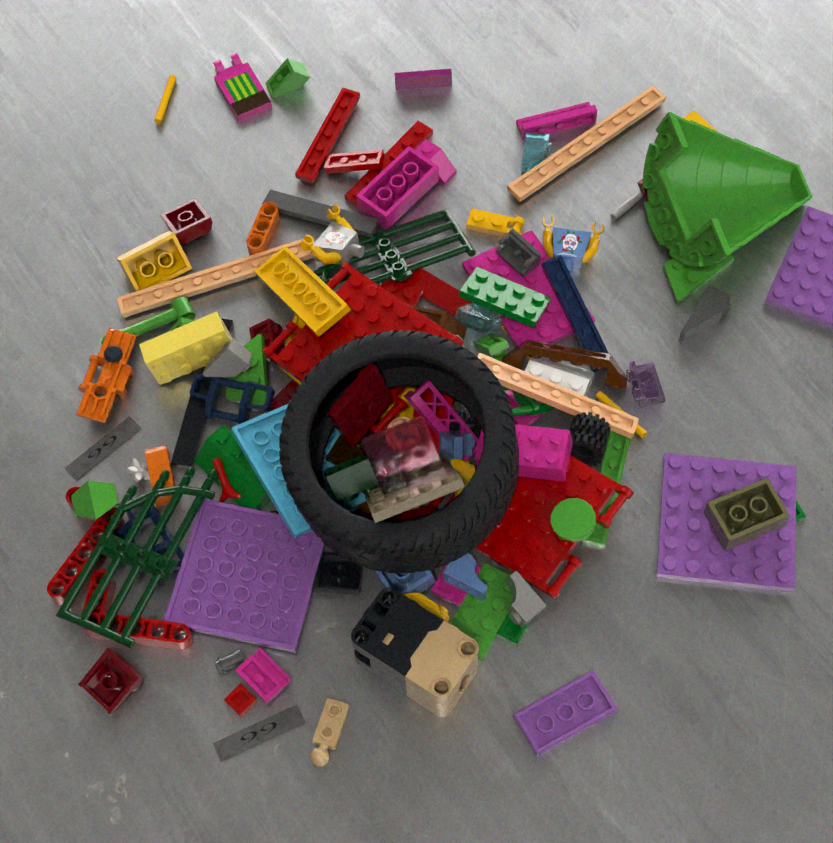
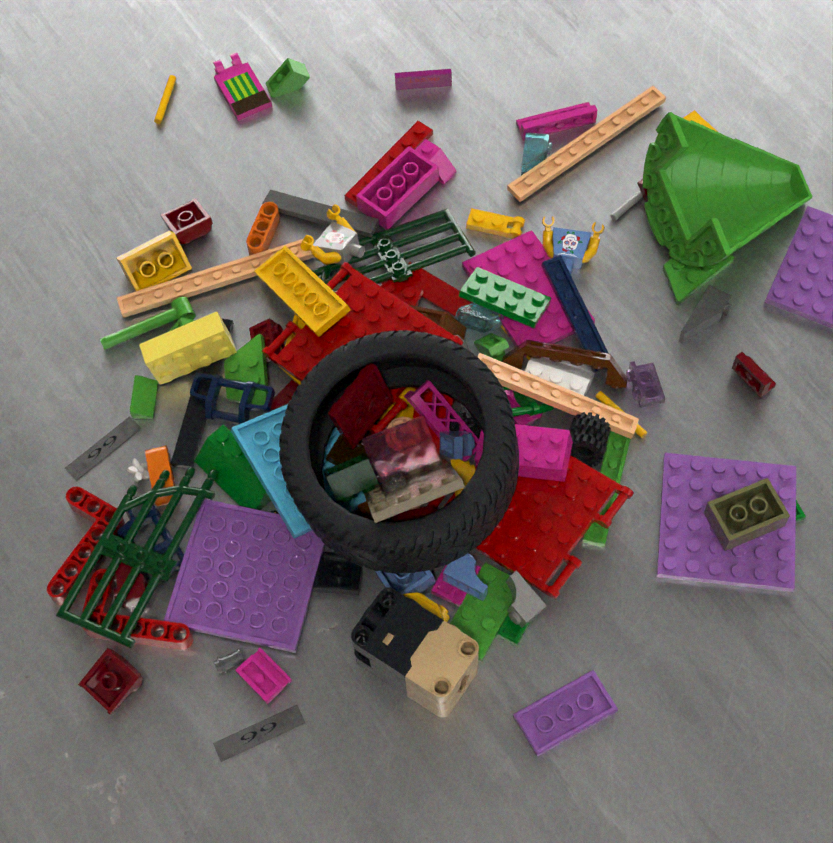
bright green slope [71,481,119,520] -> none
orange piece [76,328,137,423] -> none
light grey slope [203,338,252,377] -> none
red piece [212,458,242,503] -> none
red tile [224,683,258,717] -> none
red plate [295,87,360,184] -> none
tan plate [310,698,350,767] -> none
red plate [324,149,385,174] -> none
dark grey hinge [496,228,541,277] -> none
bright green tile [551,498,596,542] -> none
none -> dark red slope [113,563,150,608]
none -> bright green slope [130,375,158,419]
none -> dark red bracket [732,352,776,398]

